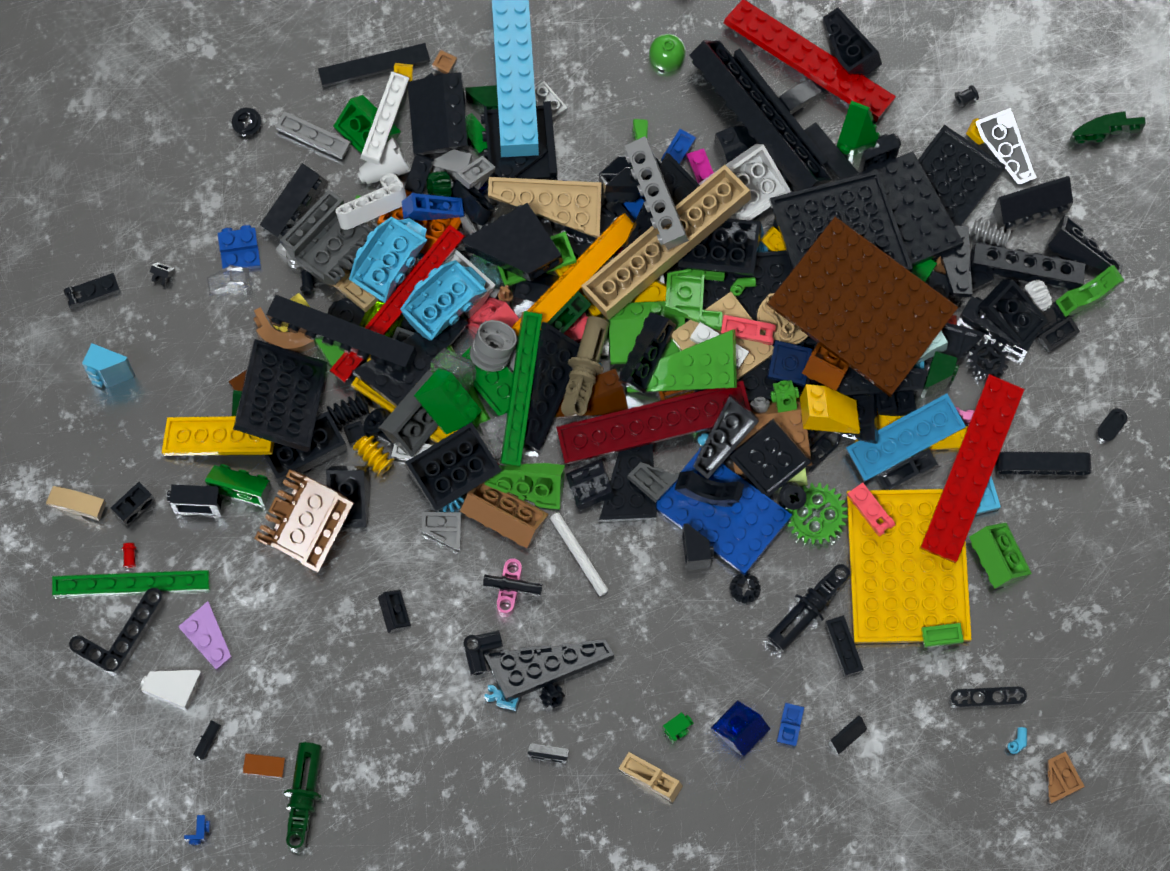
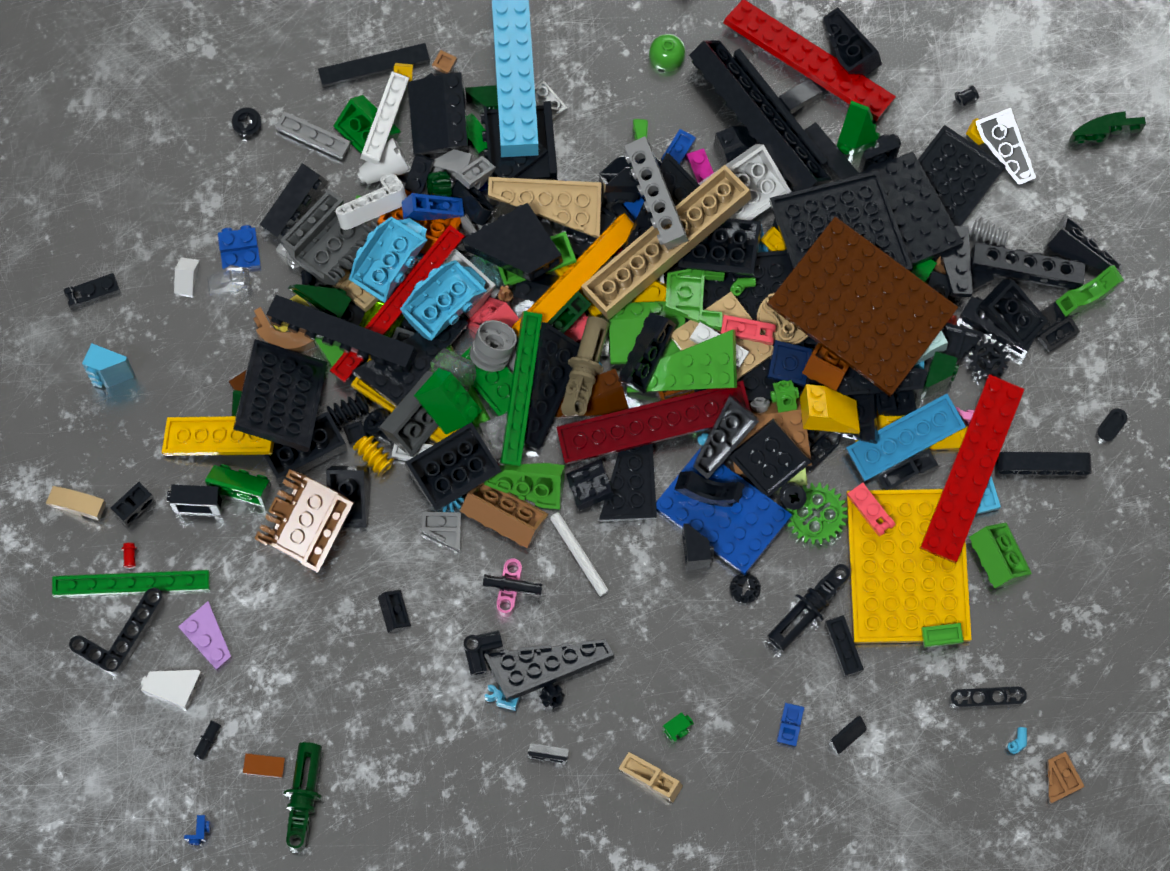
black tile [150,262,175,285] -> none
dark grey wing [627,462,679,503] -> none
clear blue slope [711,700,771,757] -> none
black slope [993,176,1073,230] -> none
white gear [1024,280,1052,312] -> none
none -> white slope [174,257,200,296]
none -> dark green slope [288,284,351,318]

